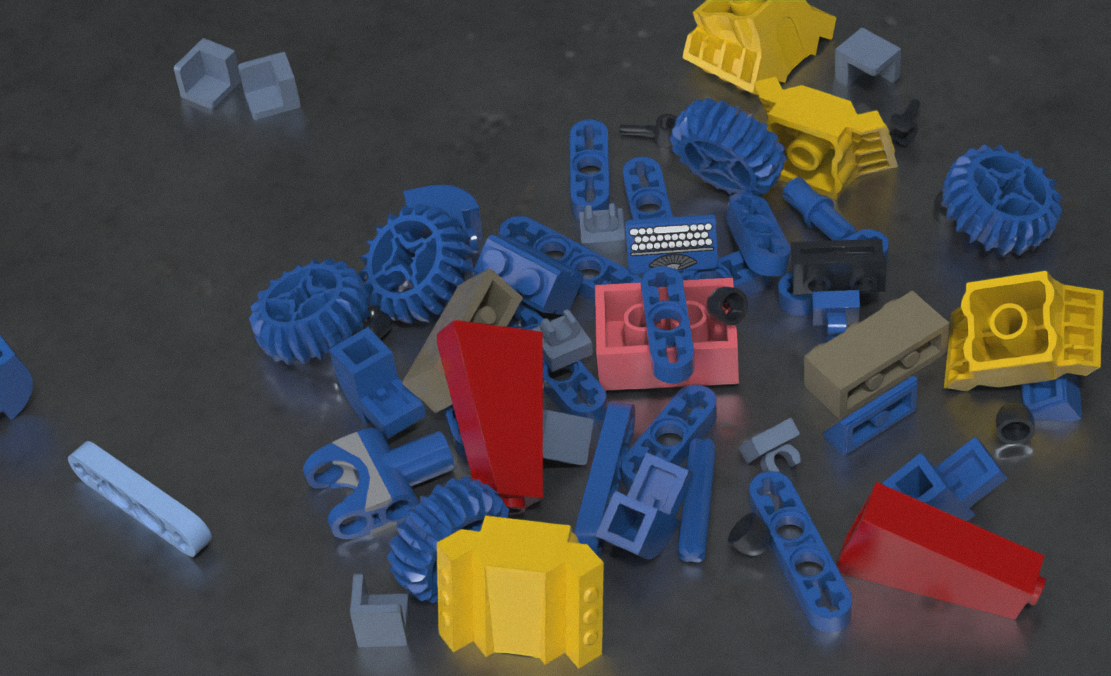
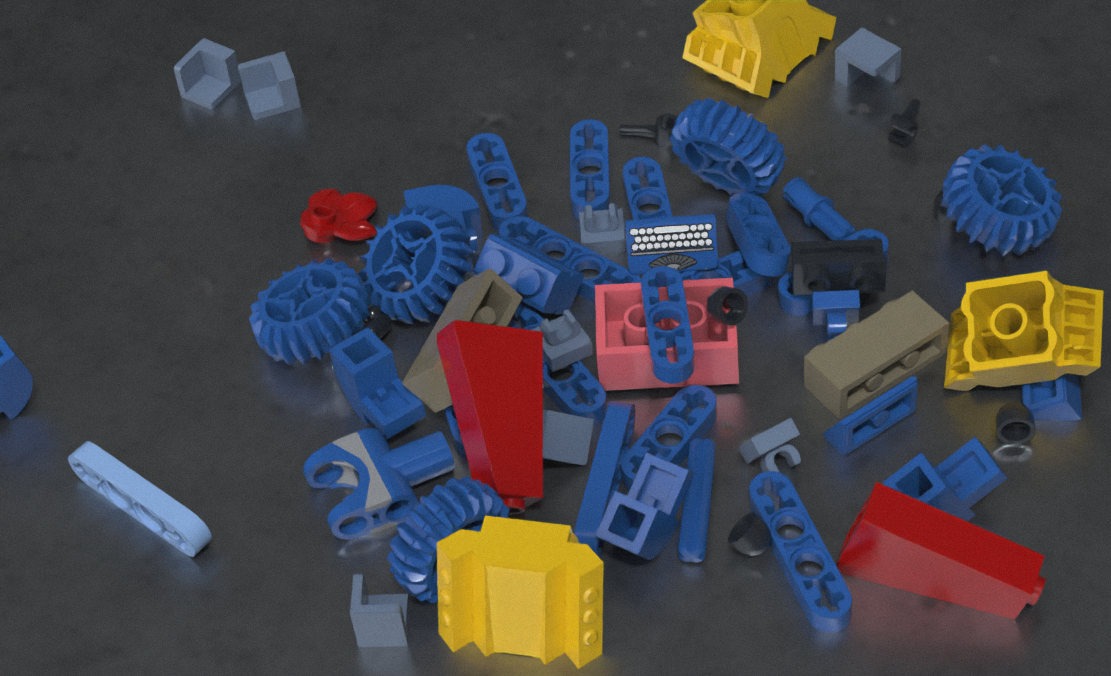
yellow slope [753,76,898,200] -> none
none -> red plate [300,188,378,243]
none -> blue beam [466,133,528,231]

